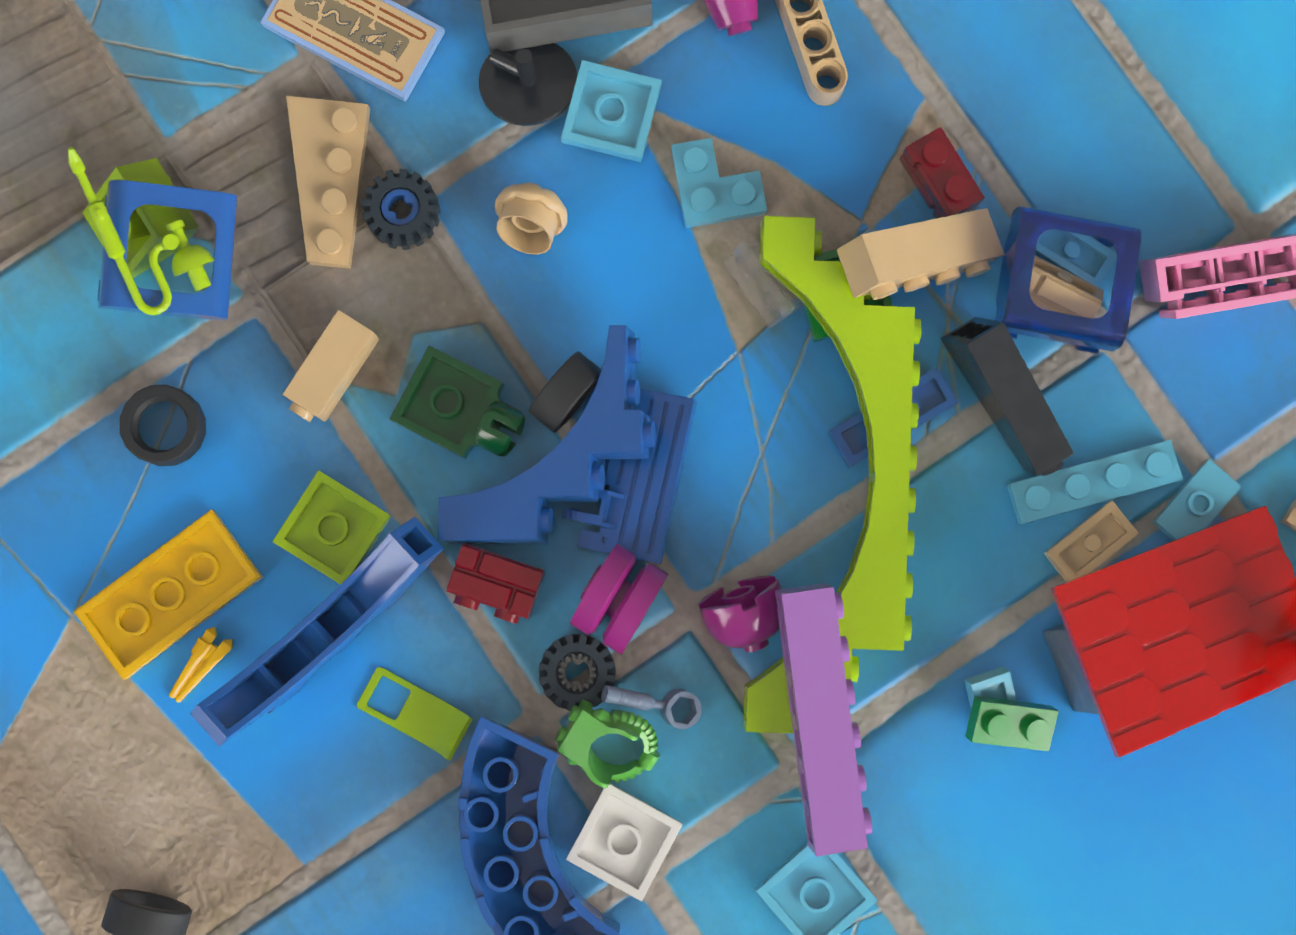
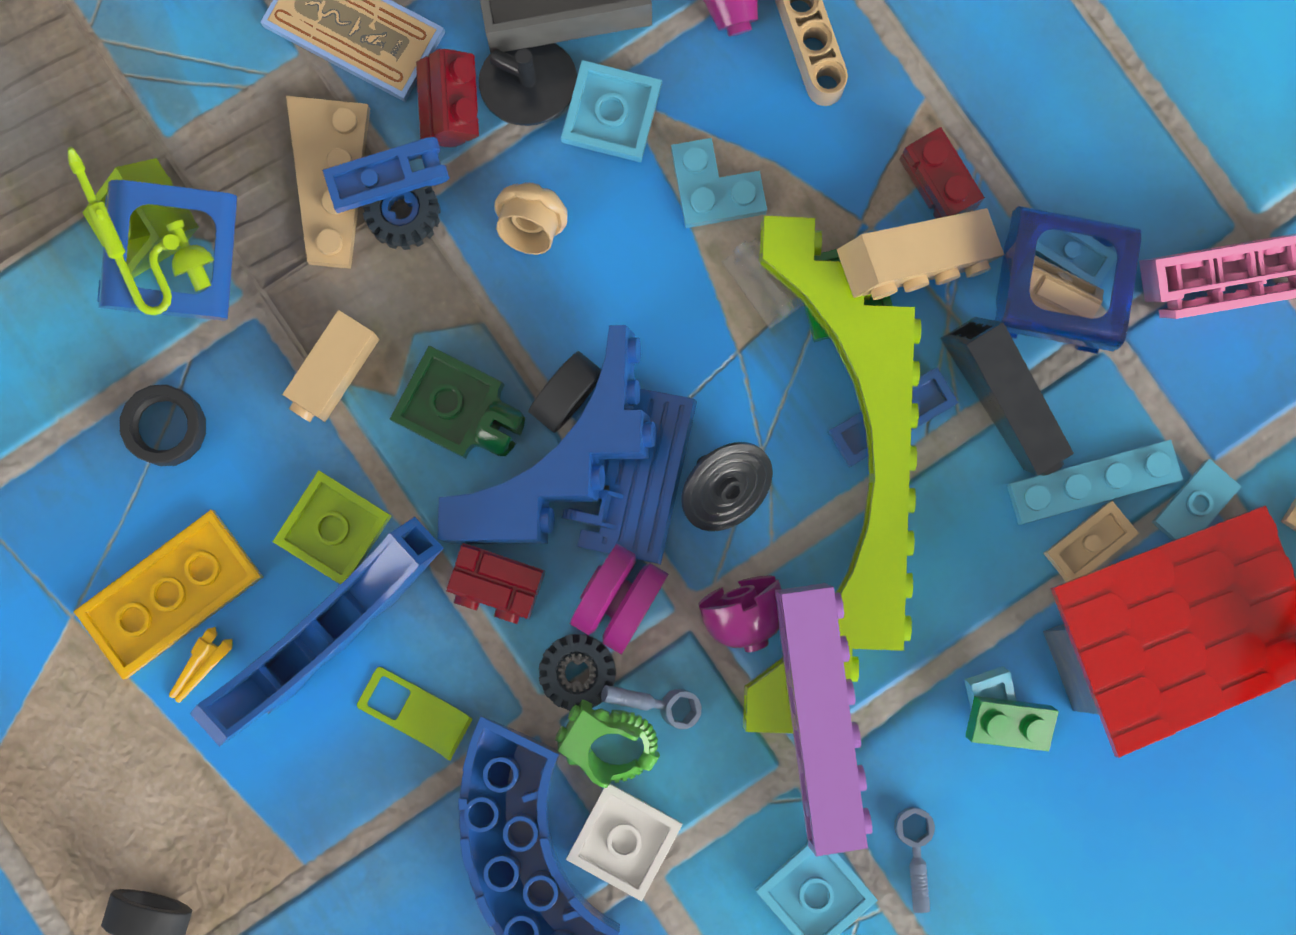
none -> blue plate [322,137,450,214]
none -> dark red brick [416,49,479,148]
none -> black shield [681,442,773,531]
none -> sand blue piece [894,807,935,913]

